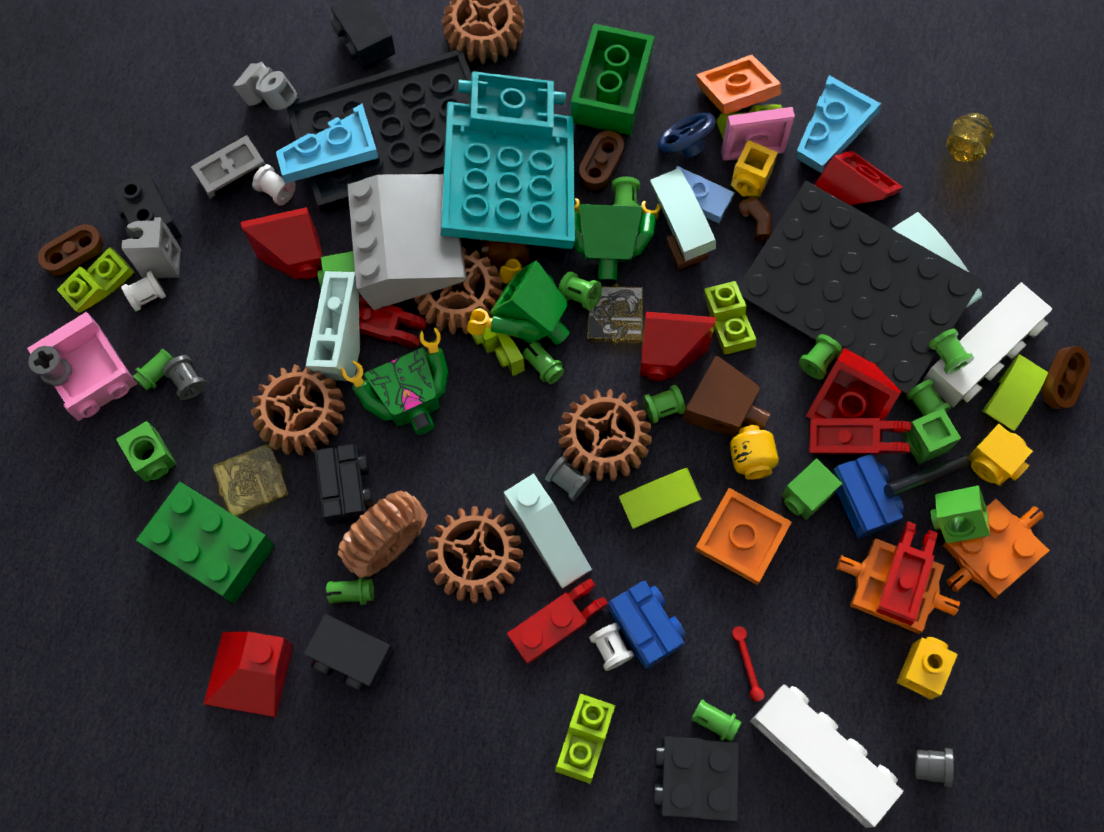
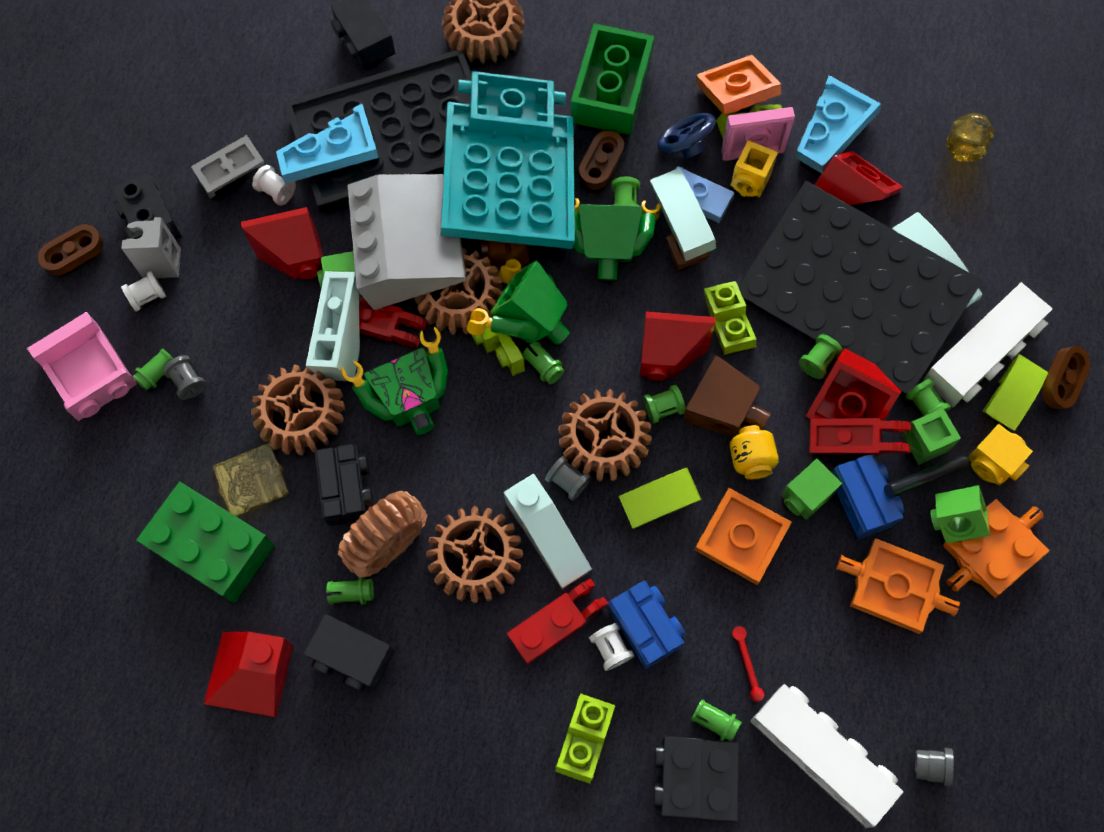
dark grey bush [28,346,72,386] -> none
lime slope [57,247,135,313] -> none
bright green brick [116,421,176,482] -> none
light grey leg [233,62,297,110] -> none
bright green bush [558,271,602,310] -> none
piece [588,284,643,345] -> none
reddish brown arm [739,196,772,242] -> none
red hinge [875,522,938,626] -> none
yellow brick [897,637,958,700] -> none
bright green bush [928,328,975,374] -> none

